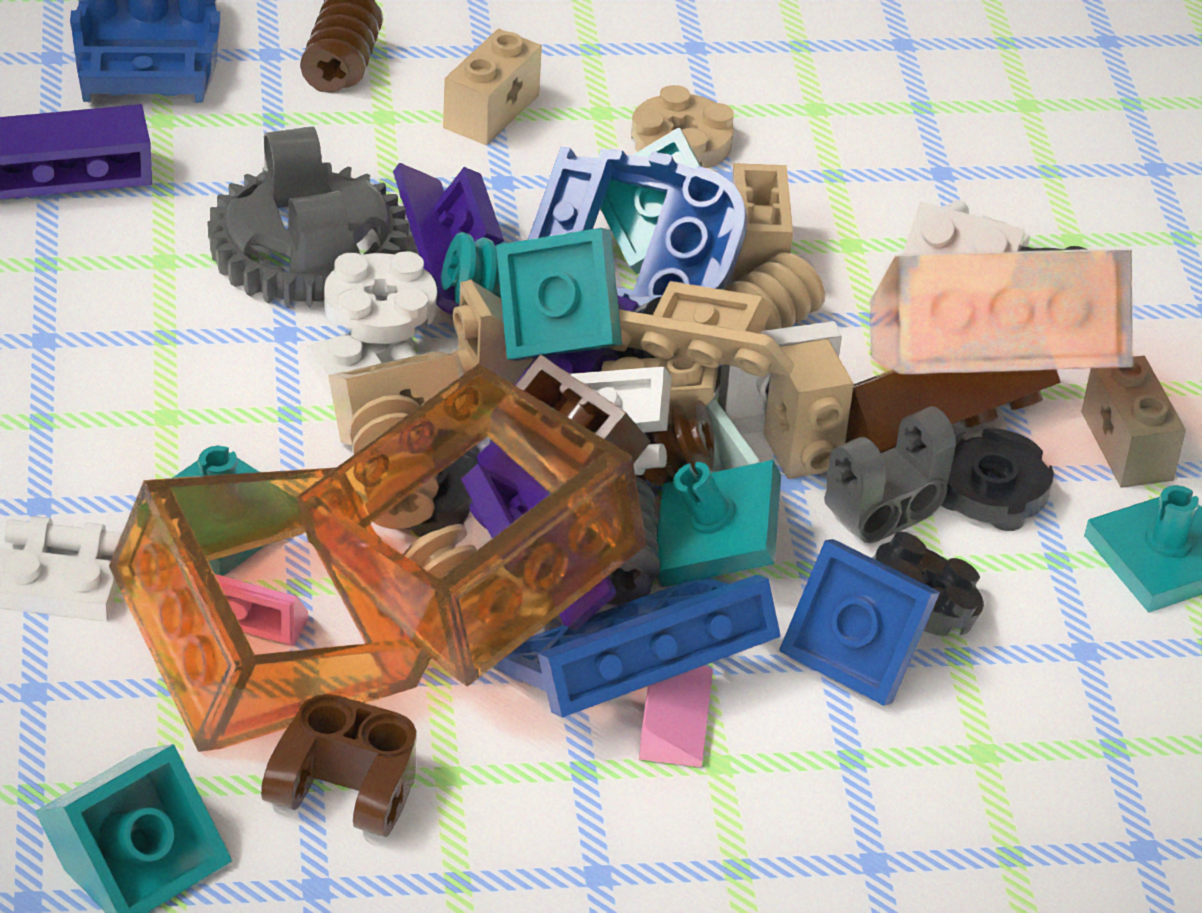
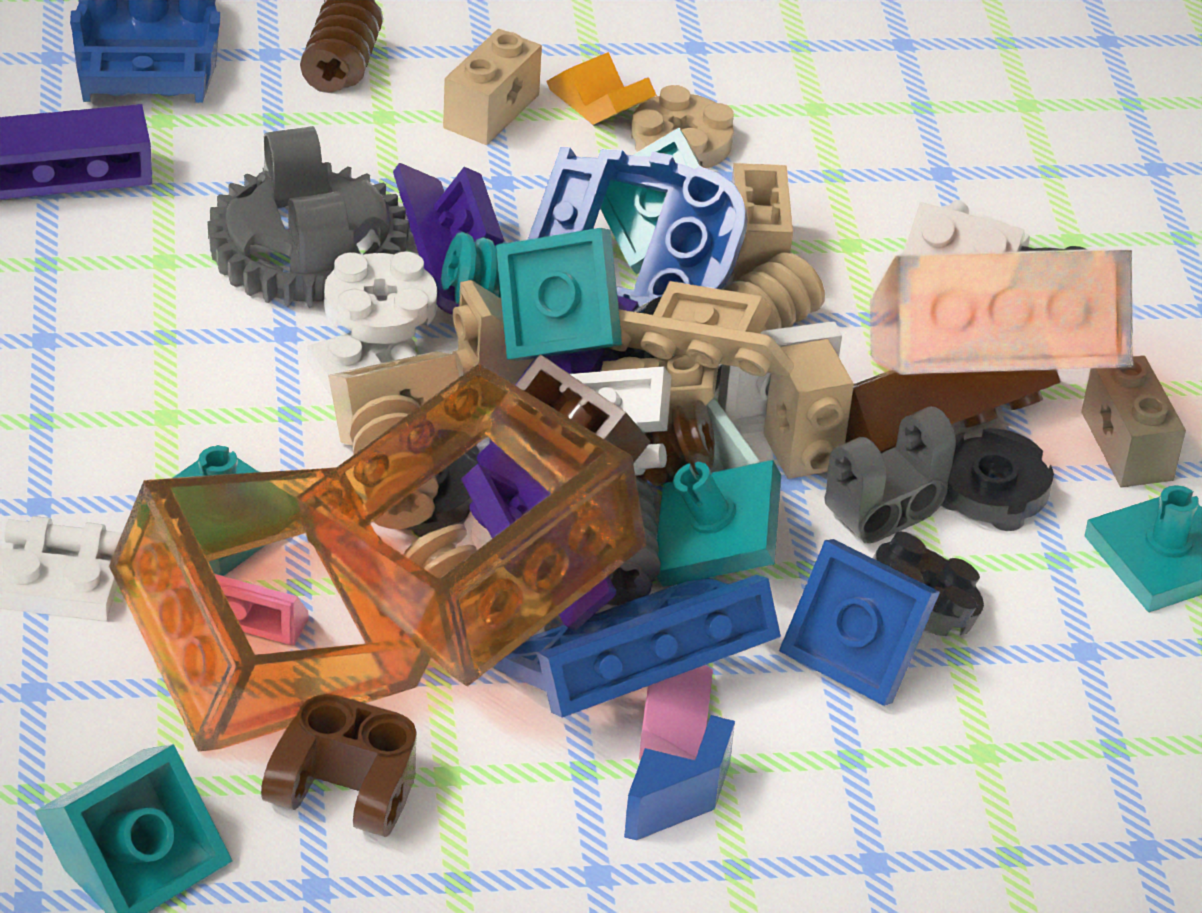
none -> light orange slope [546,52,657,125]
none -> blue slope [624,715,736,841]

